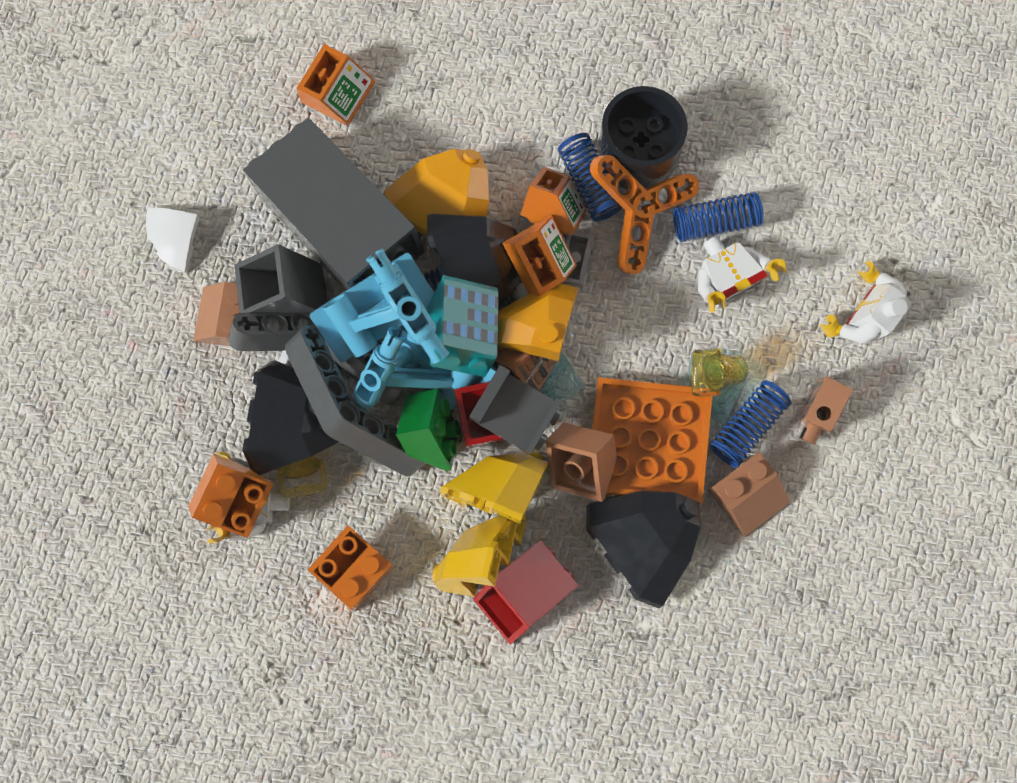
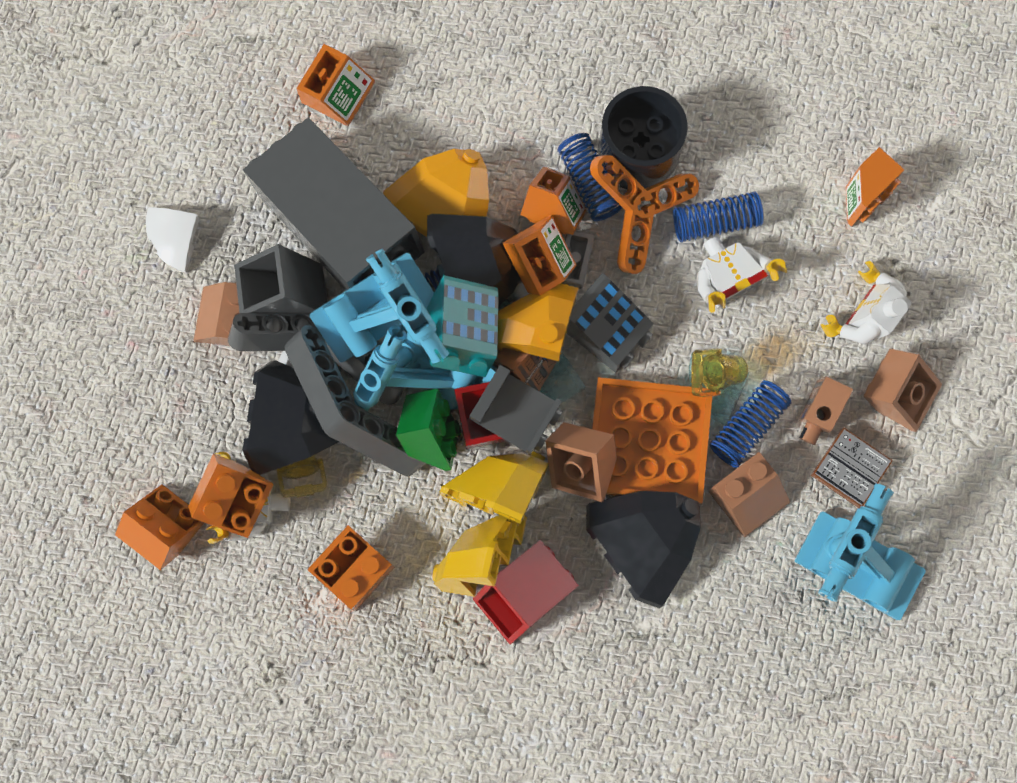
none -> orange slope [115,484,204,570]
none -> dark grey slope [566,273,654,373]
none -> medium azure plate [795,483,926,620]
none -> light grey tile [810,428,893,508]
none -> orange slope [846,147,905,227]
none -> nougat slope [863,349,942,432]

